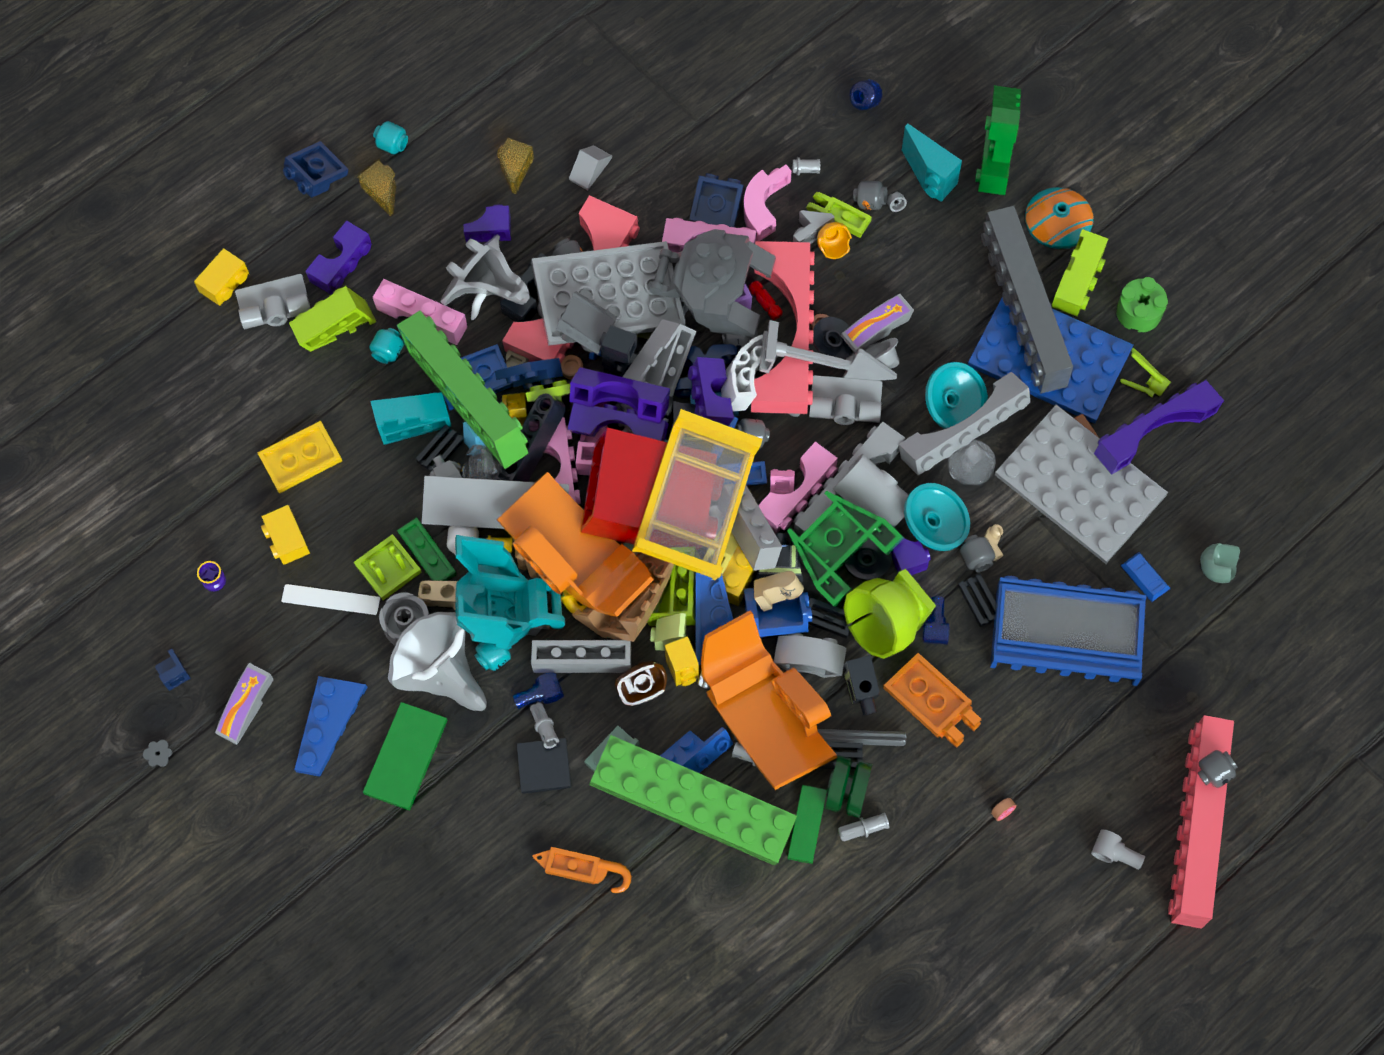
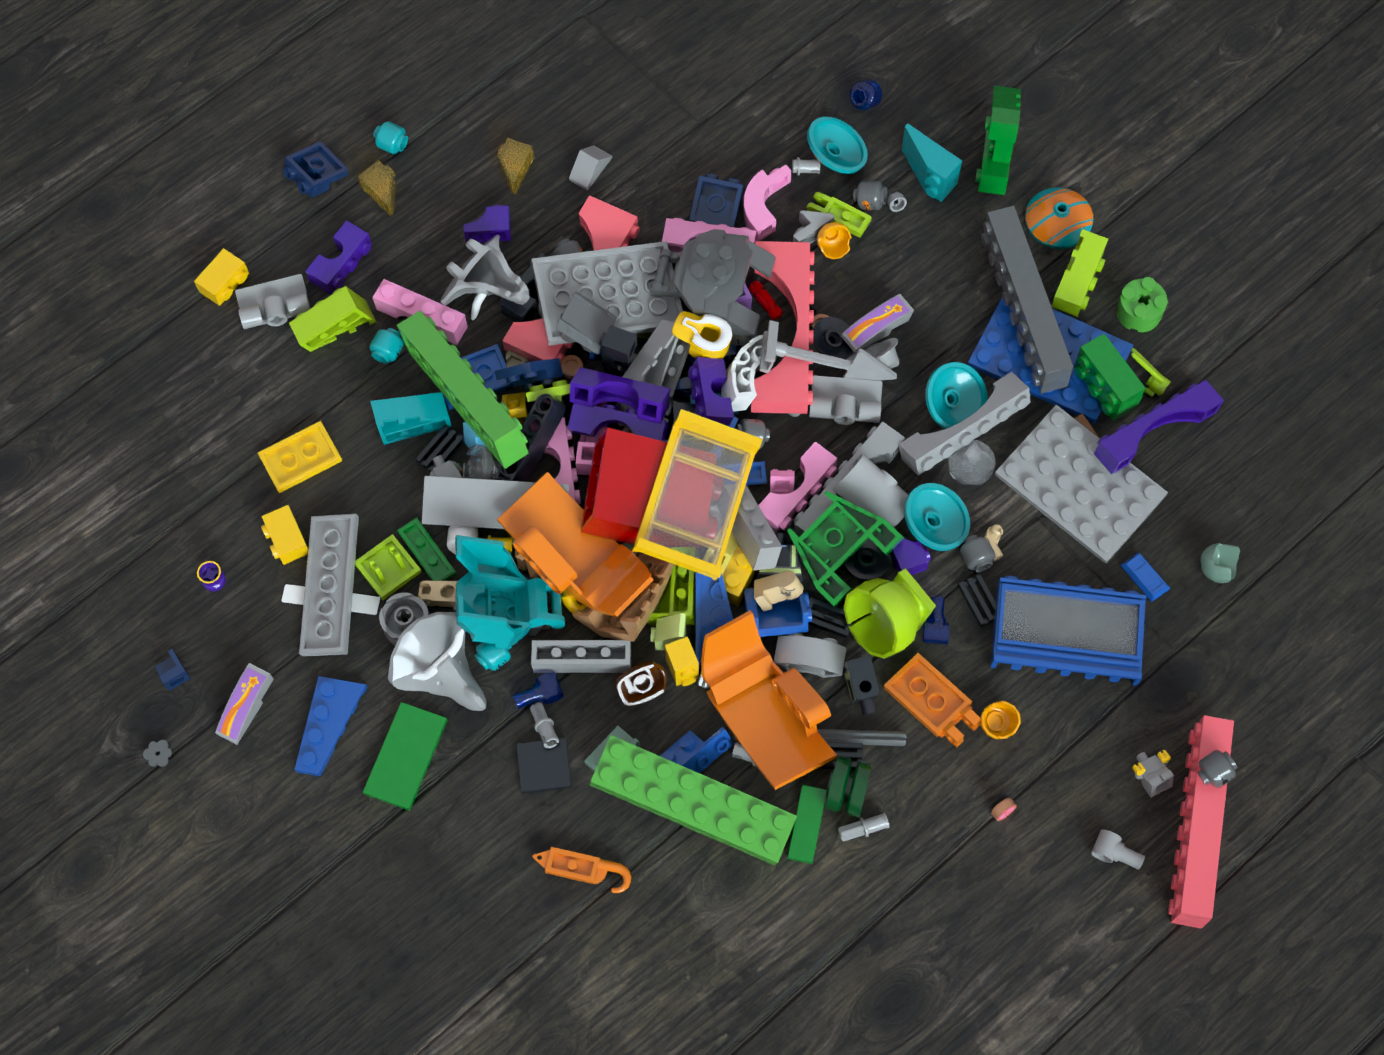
none -> light grey tile [299,514,359,656]
none -> yellow piece [672,311,732,359]
none -> teal dish [807,117,868,174]
none -> light orange hair [980,701,1021,739]
none -> green brick [1074,333,1146,421]
none -> light grey piece [1132,750,1174,797]

